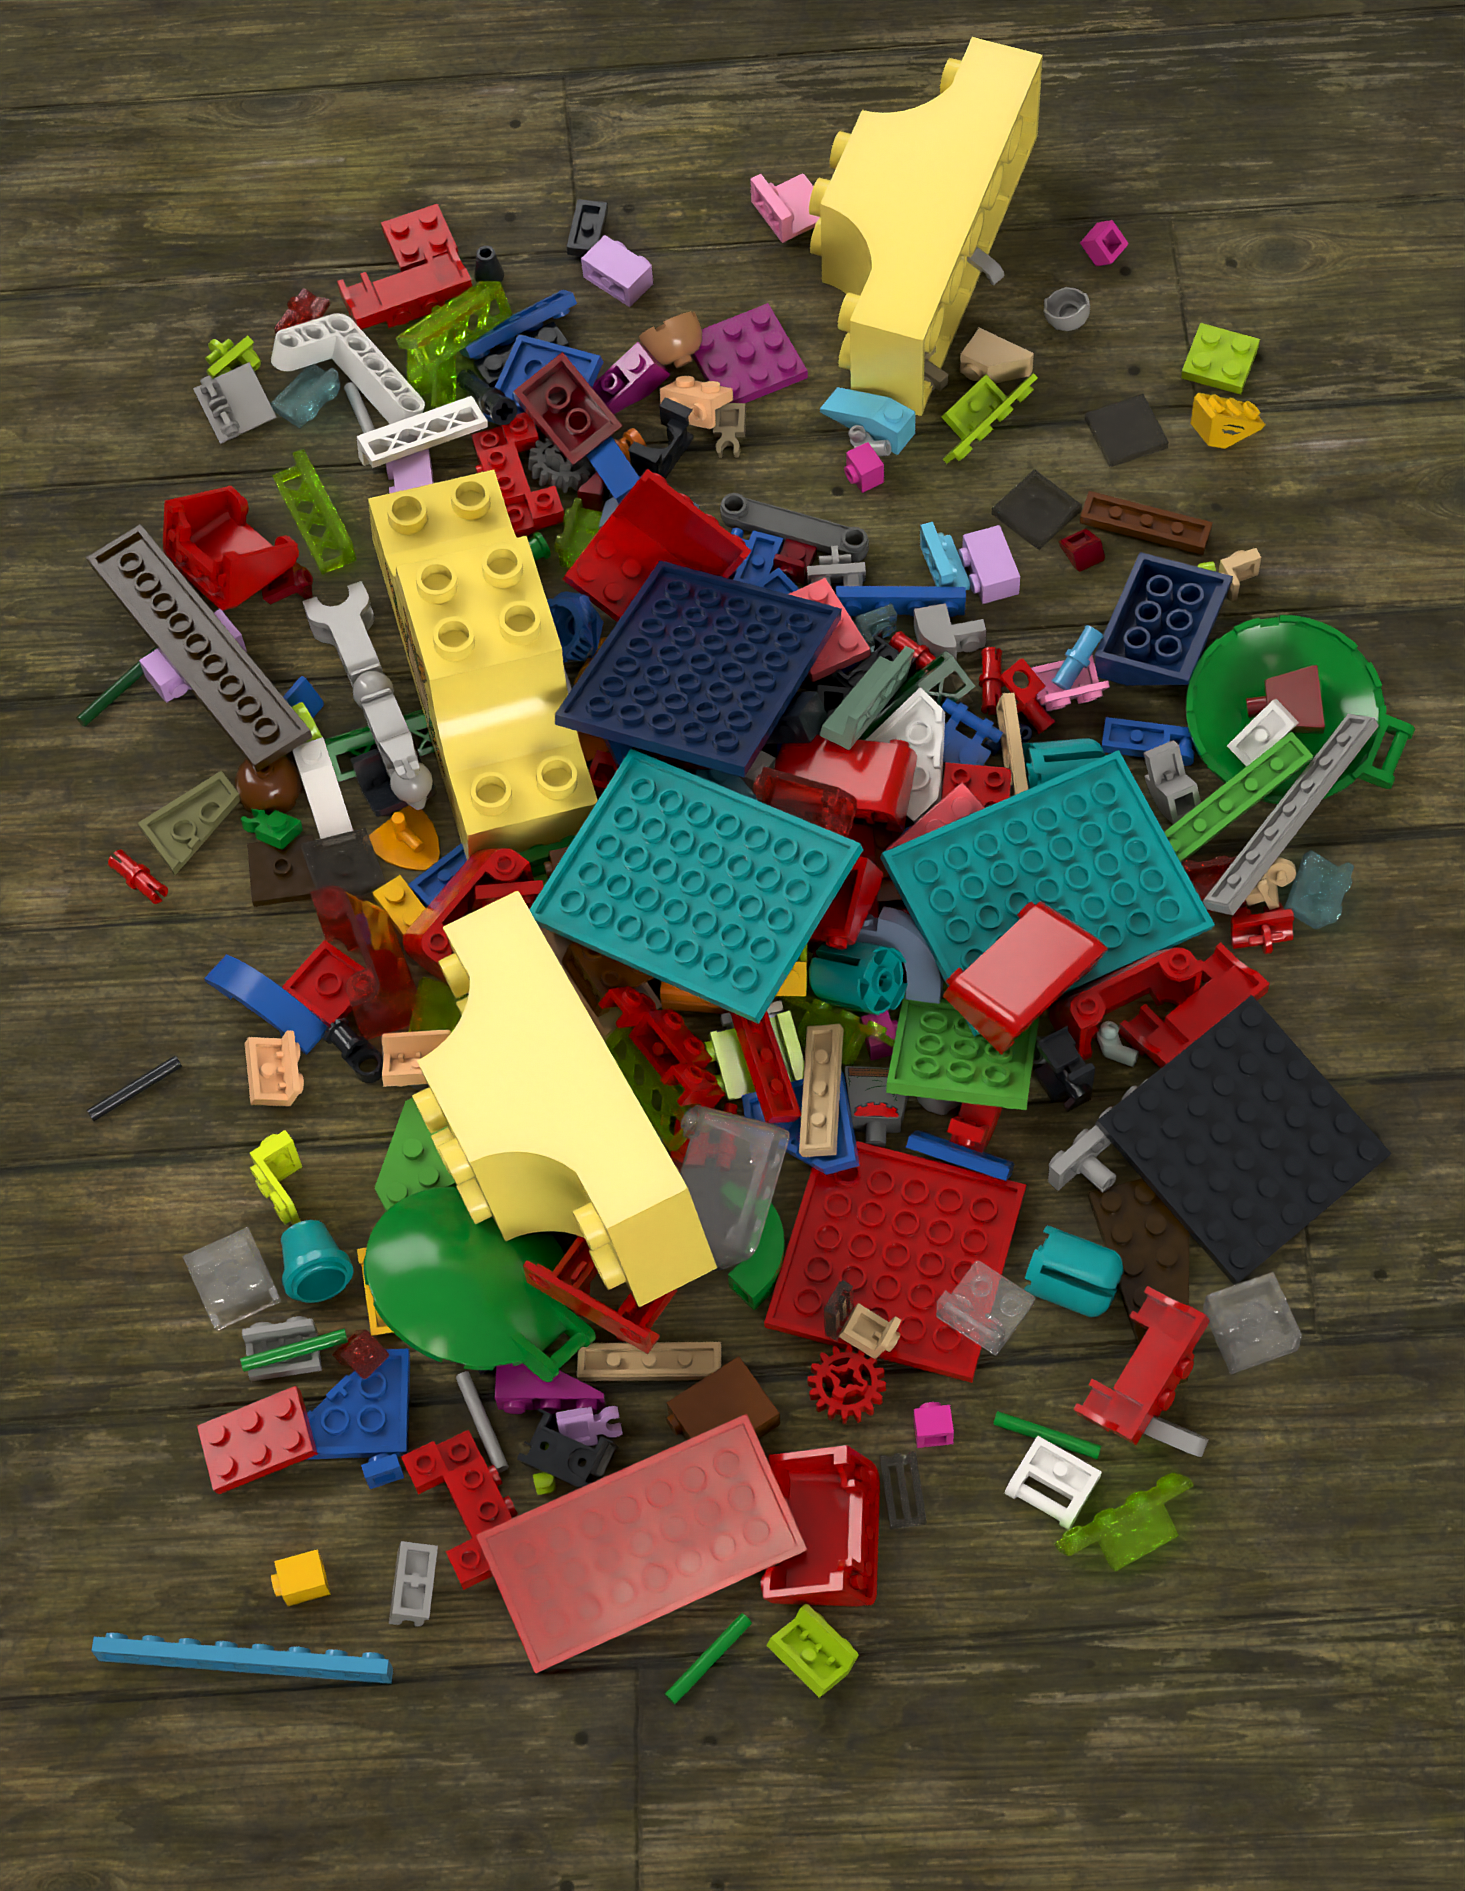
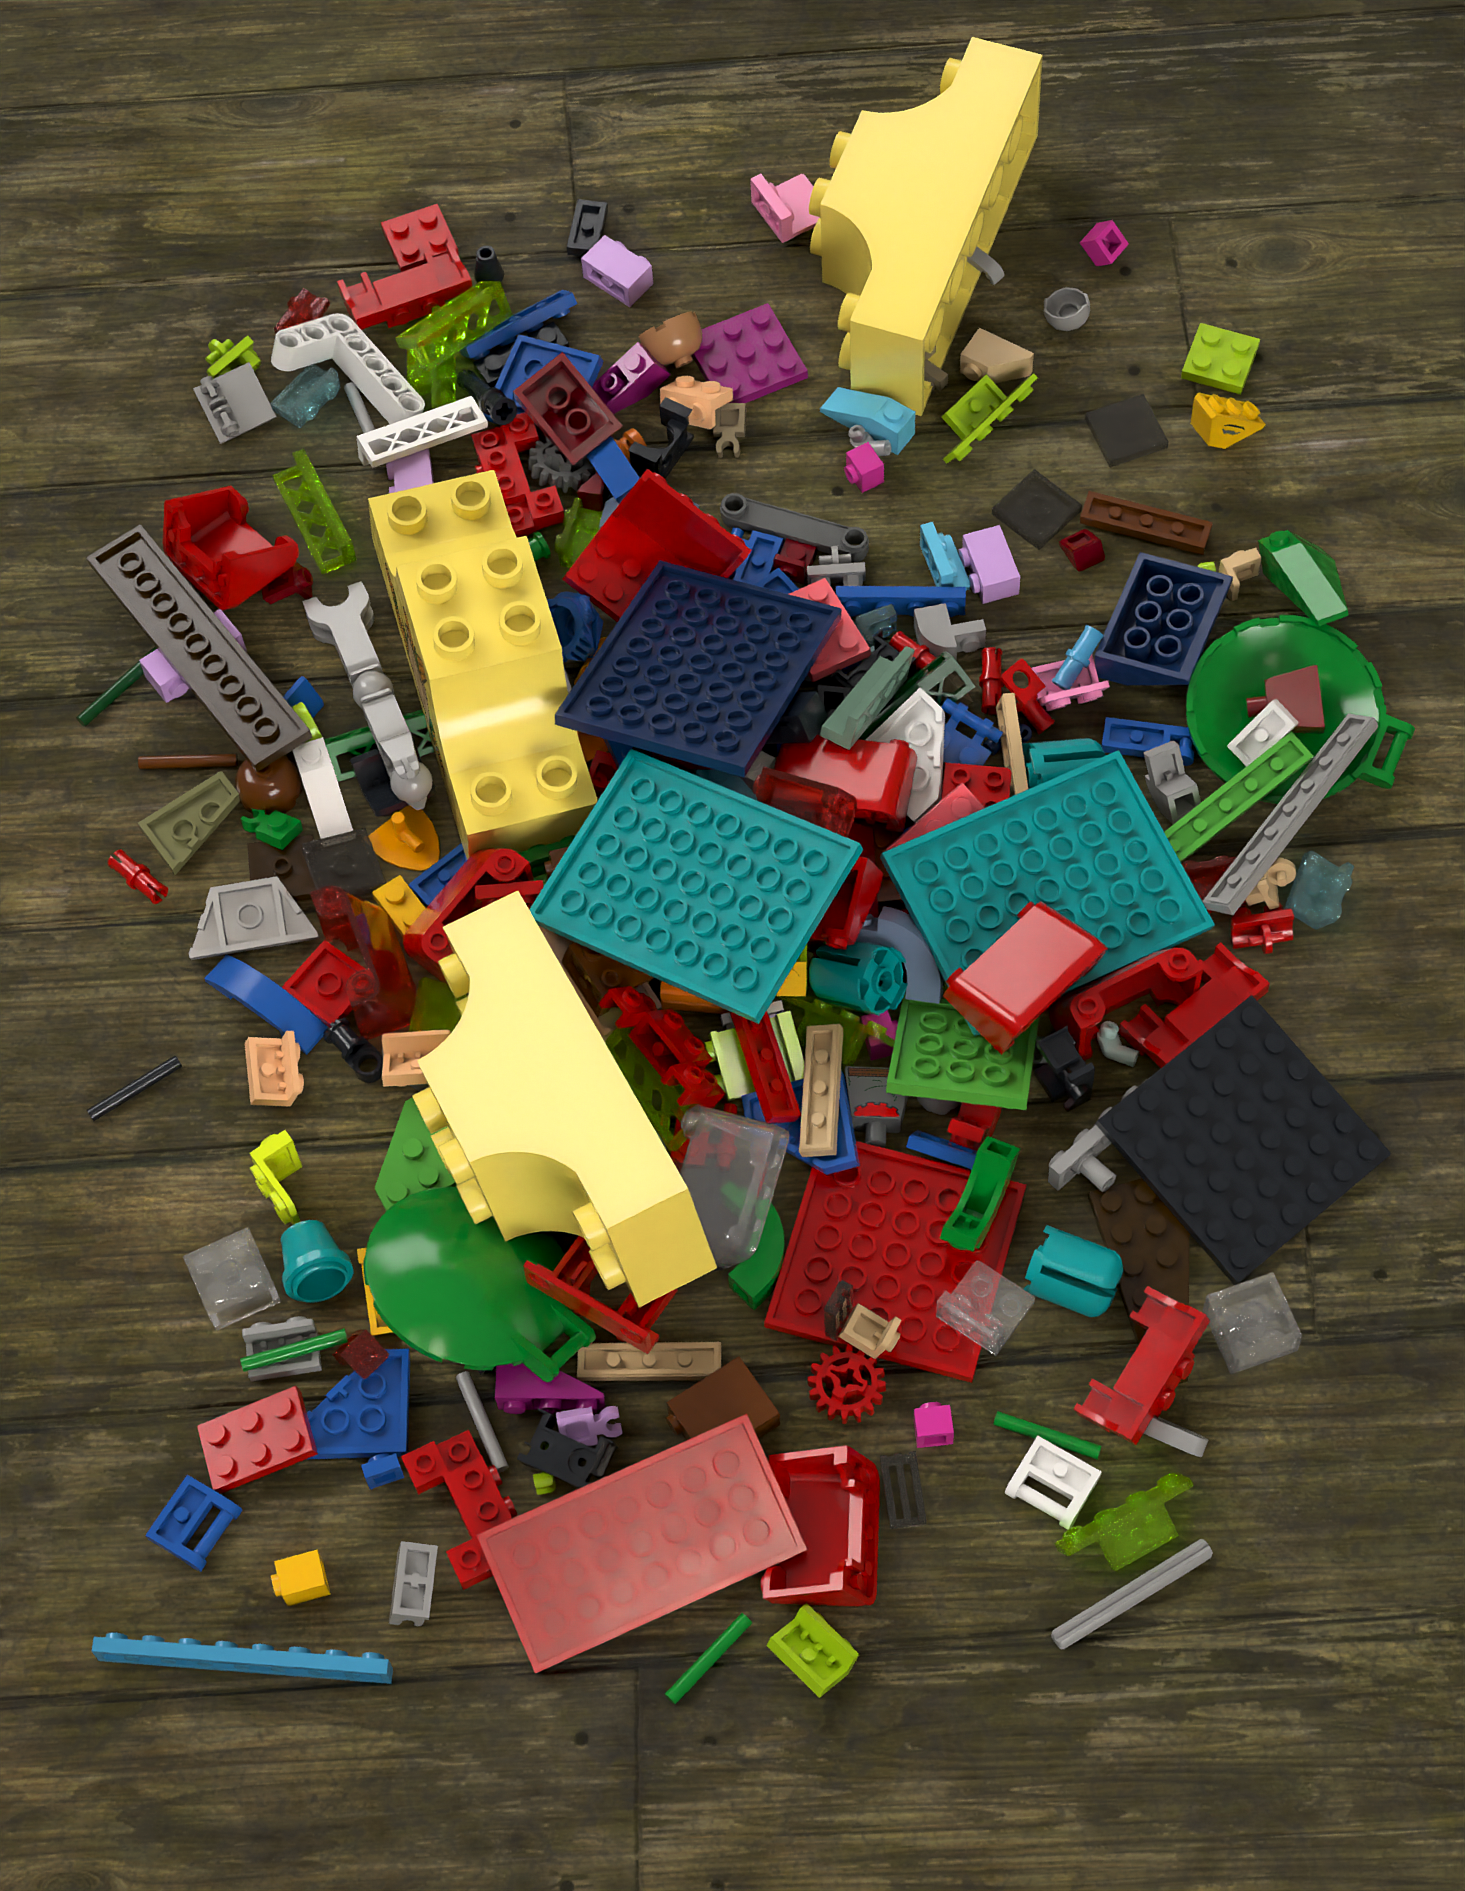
none -> reddish brown bar [138,753,238,769]
none -> blue plate [145,1475,243,1572]
none -> light grey wing [189,876,319,960]
none -> green arch [940,1136,1021,1252]
none -> light grey axle [1051,1539,1213,1649]
none -> green wedge [1258,530,1348,626]

